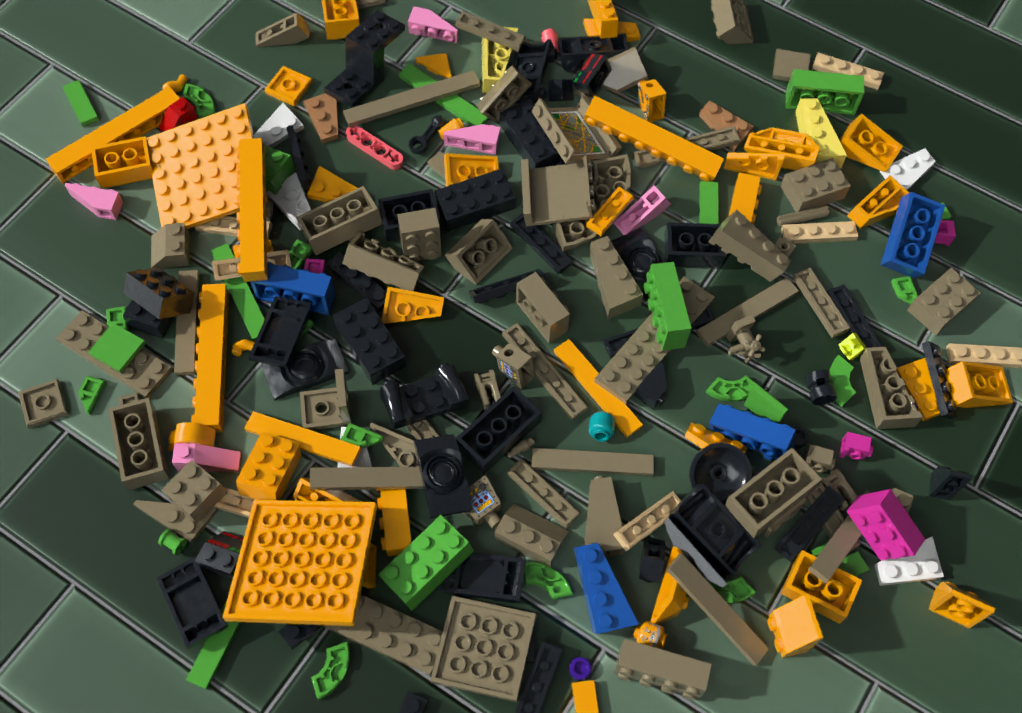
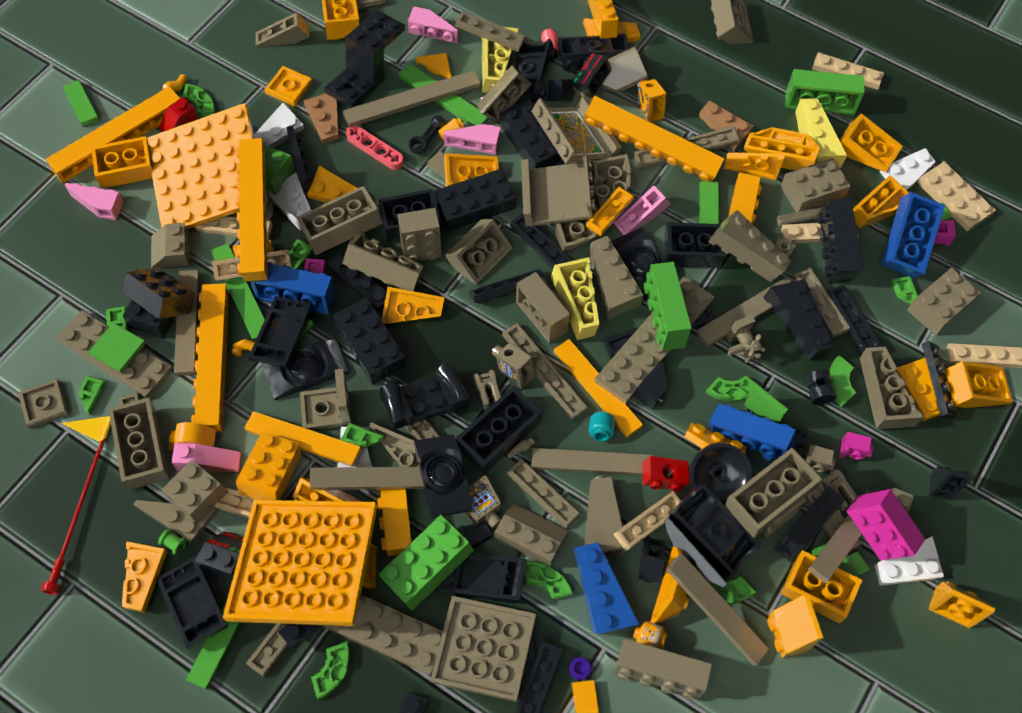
dark tan tile [772,49,810,81] -> none
neon yellow tile [839,333,866,360] -> none
none -> piece [40,416,111,595]
none -> light orange wing [122,542,168,613]
none -> dark tan tile [246,623,288,677]
none -> black piece [463,523,492,549]
none -> light yellow wedge [551,257,599,340]
none -> red brick [642,456,689,492]
none -> black wedge [763,279,835,360]
none -> black brick [817,198,862,283]
none -> tan plate [917,162,996,232]

